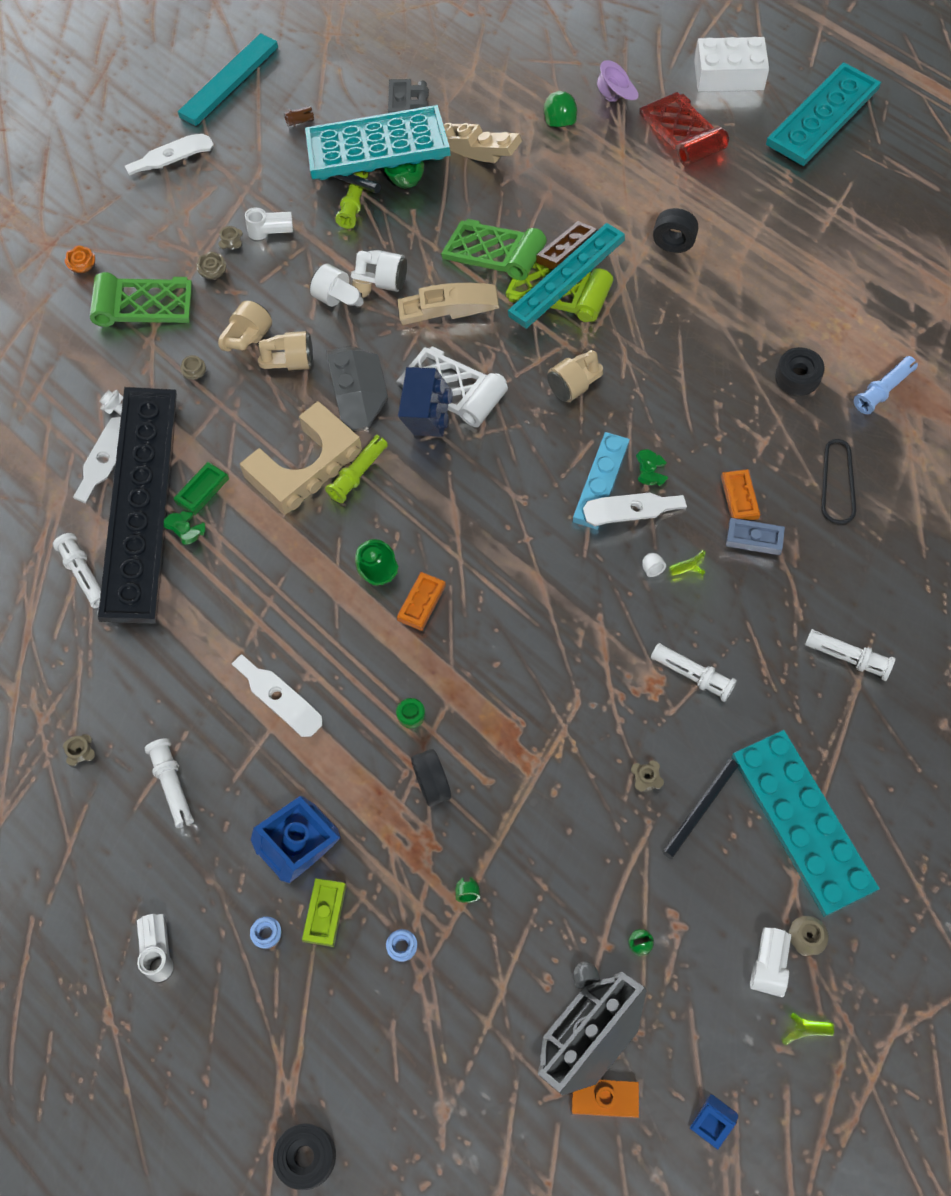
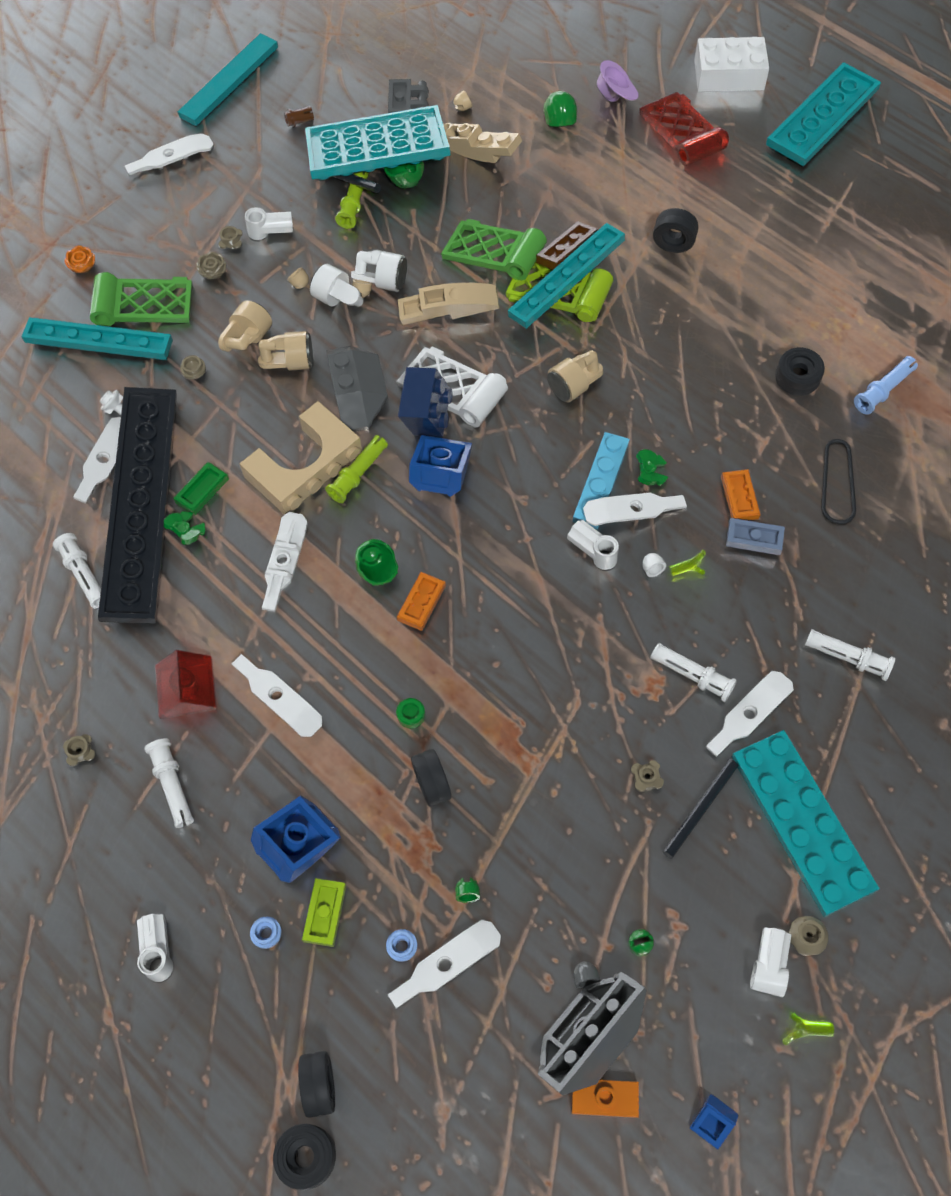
none -> teal plate [21,317,173,360]
none -> clear red slope [155,650,217,719]
none -> white piece [262,512,308,612]
none -> tan hinge [287,267,309,289]
none -> black tyre [298,1051,335,1118]
none -> white piece [388,920,501,1009]
none -> blue slope [409,435,472,497]
none -> tan hinge [453,90,472,112]
none -> white piece [567,520,619,570]
none -> white piece [706,671,794,757]

